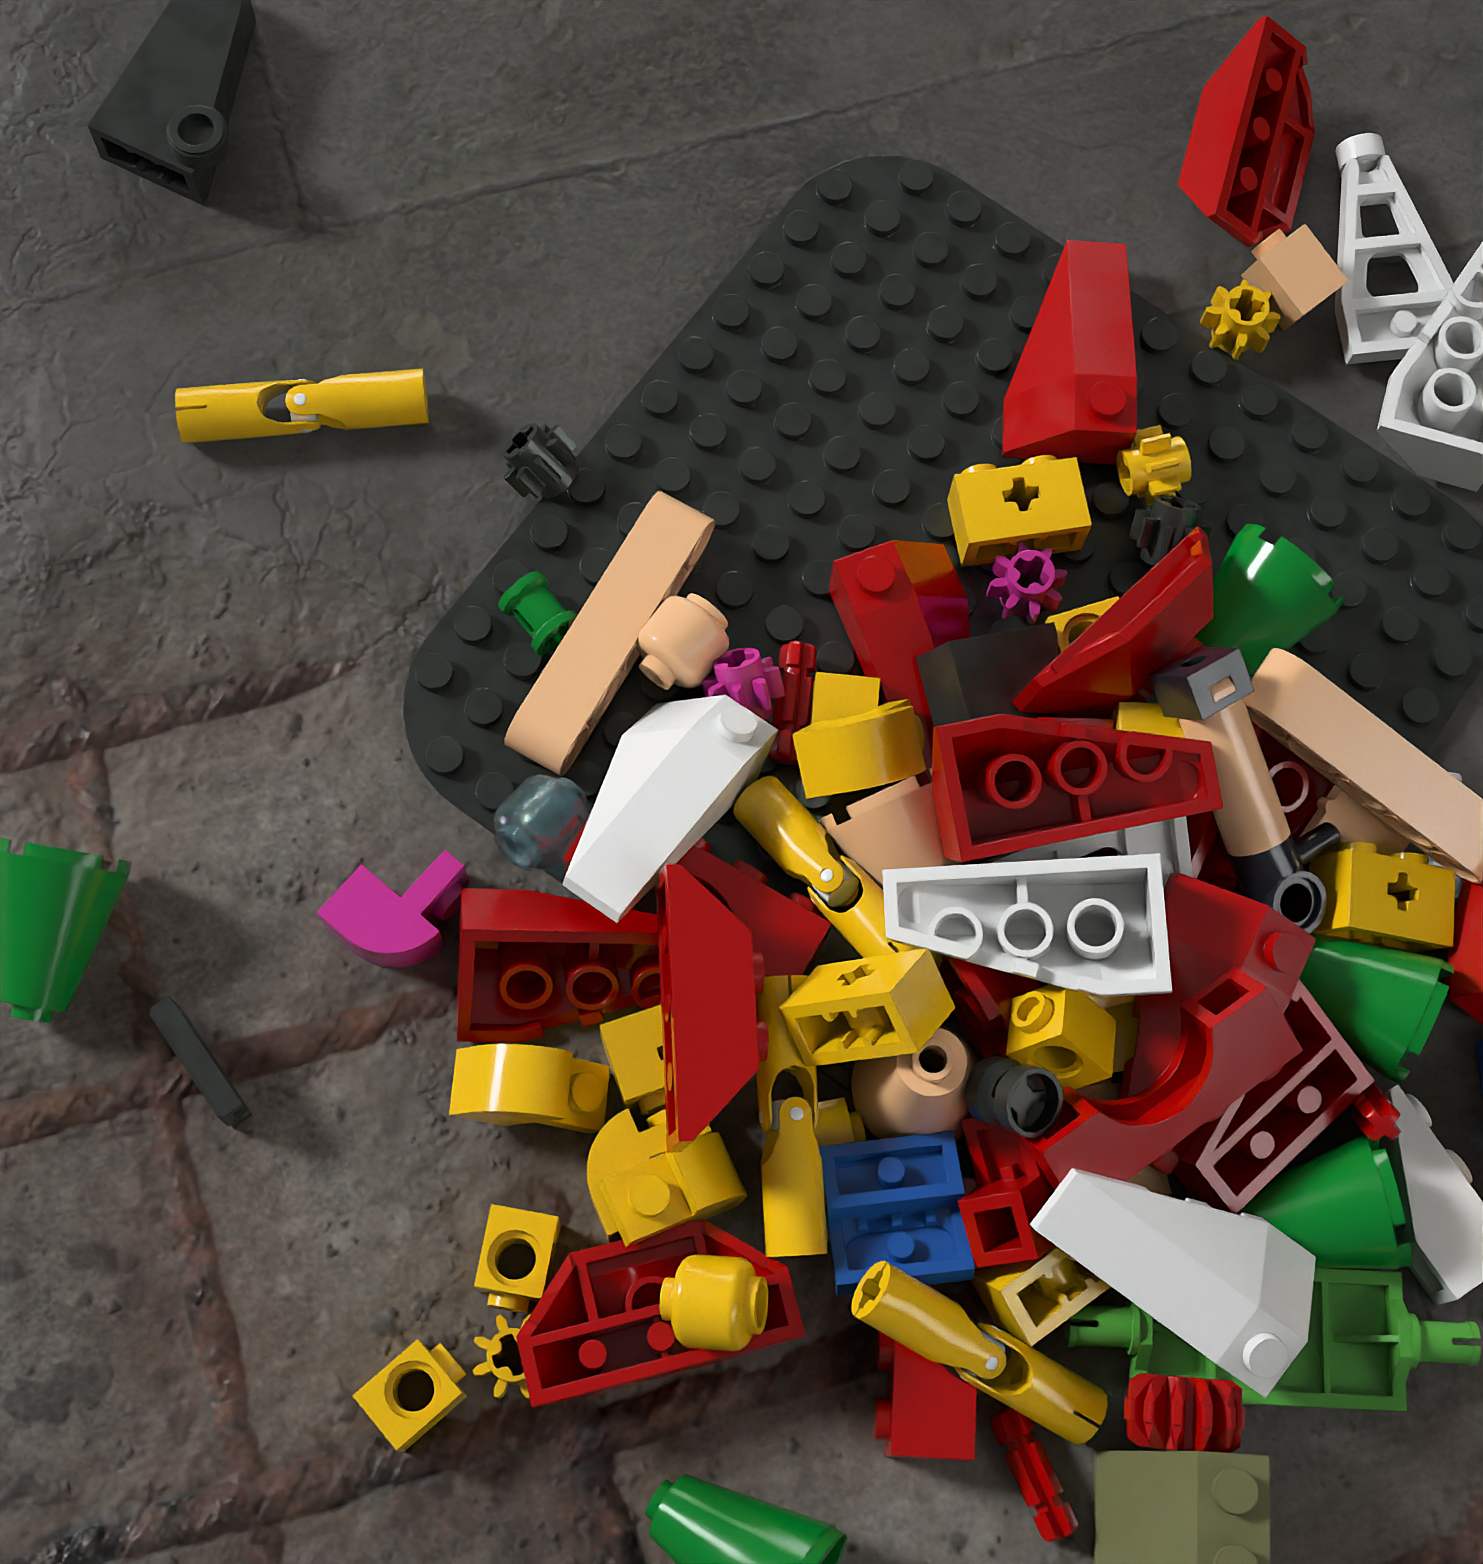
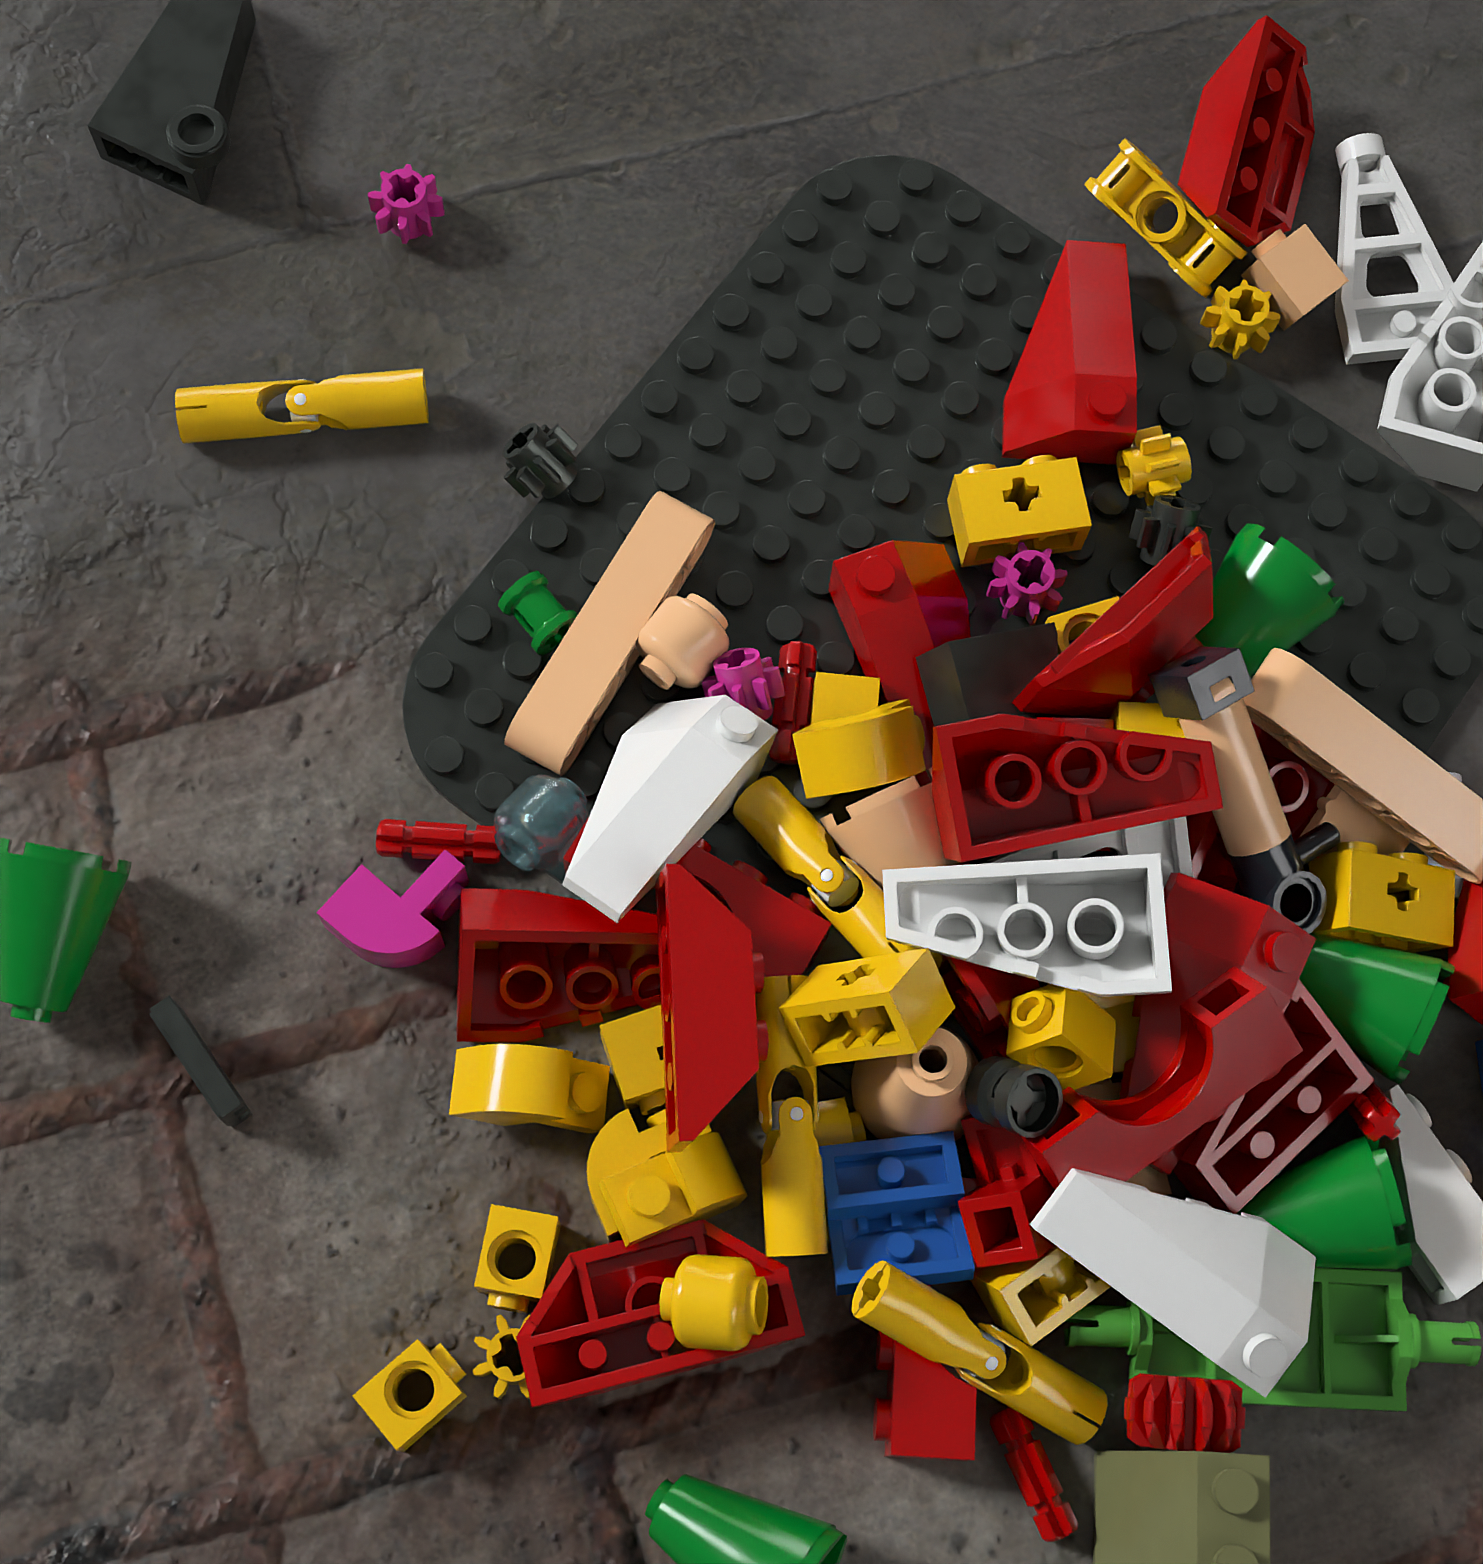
none -> dark pink gear [368,164,445,244]
none -> red axle [376,819,503,864]
none -> yellow piece [1084,138,1248,298]

